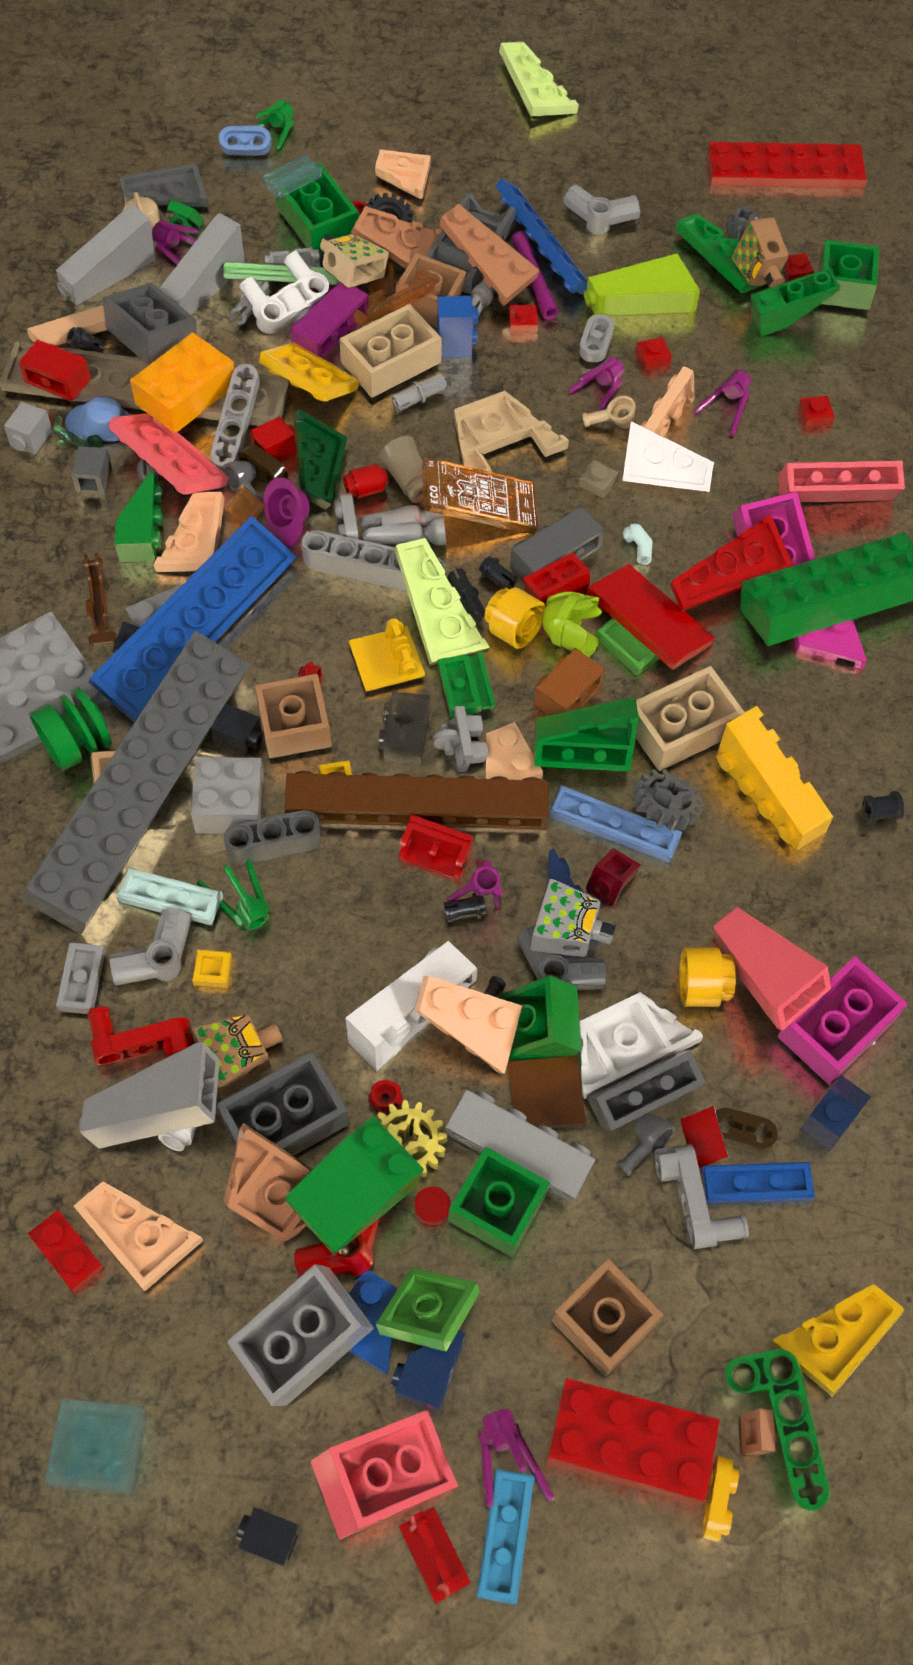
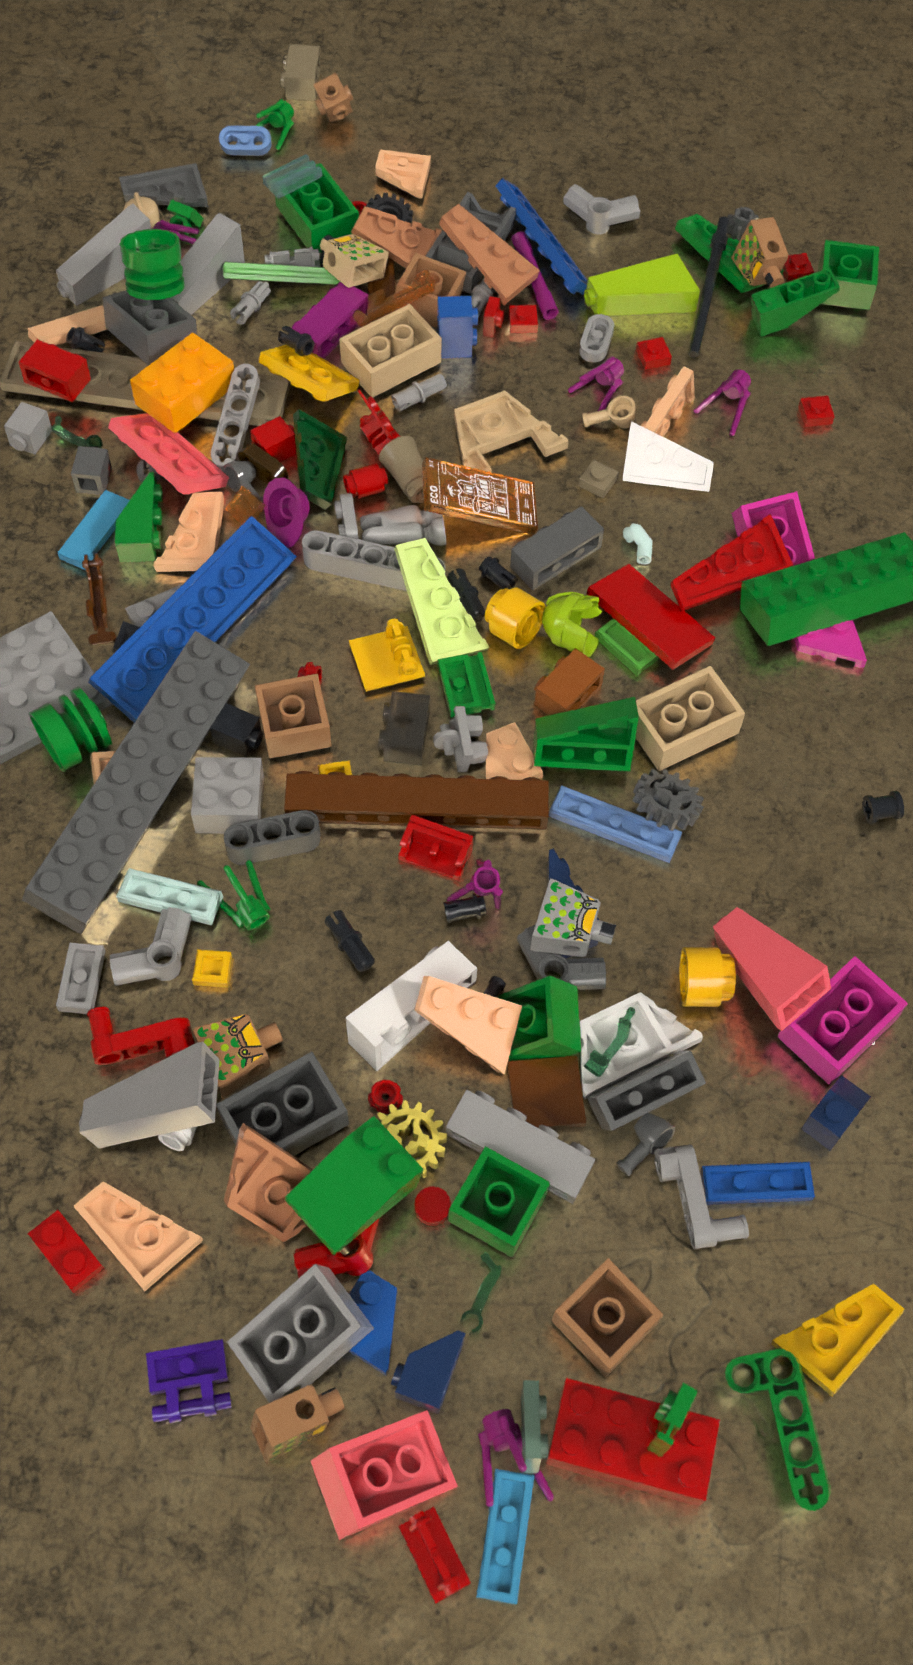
clear light blue brick [45,1399,147,1497] -> none
medium blue piece [65,396,130,442] -> none
black brick [236,1507,302,1569] -> none
white piece [239,251,329,334] -> none
bright green plate [376,1267,480,1352] -> none
yellowish green wing [499,42,579,117] -> none
red hinge [523,552,590,606] -> none
dark red bracket [586,848,641,905] -> none
red sticker [680,1106,728,1168] -> none
yellow plate [702,1455,739,1542] -> none
red plate [708,141,867,188] -> none
dark brown beam [715,1108,778,1154] -> none
yellow wedge [716,706,833,851] -> none
nougat plate [740,1409,777,1456] -> none
coral brick [778,461,905,502] -> none
none -> dark azure tile [58,490,130,570]
none -> green wheel [120,229,185,300]
none -> dark purple plate [146,1339,232,1424]
none -> medium nougat torso [250,1385,344,1464]
none -> black pin [278,326,314,356]
none -> dark tan brick [280,44,321,101]
none -> medium nougat brick [313,73,353,123]
none -> black axle [324,910,375,972]
none -> red hinge [358,389,400,455]
none -> clear green piece [460,1252,502,1336]
none -> red plate [483,296,504,338]
none -> sand green plate [521,1380,548,1473]
none -> clear green piece [583,1007,636,1077]
none -> green plate [647,1383,698,1457]
none -> black bar [688,216,729,358]

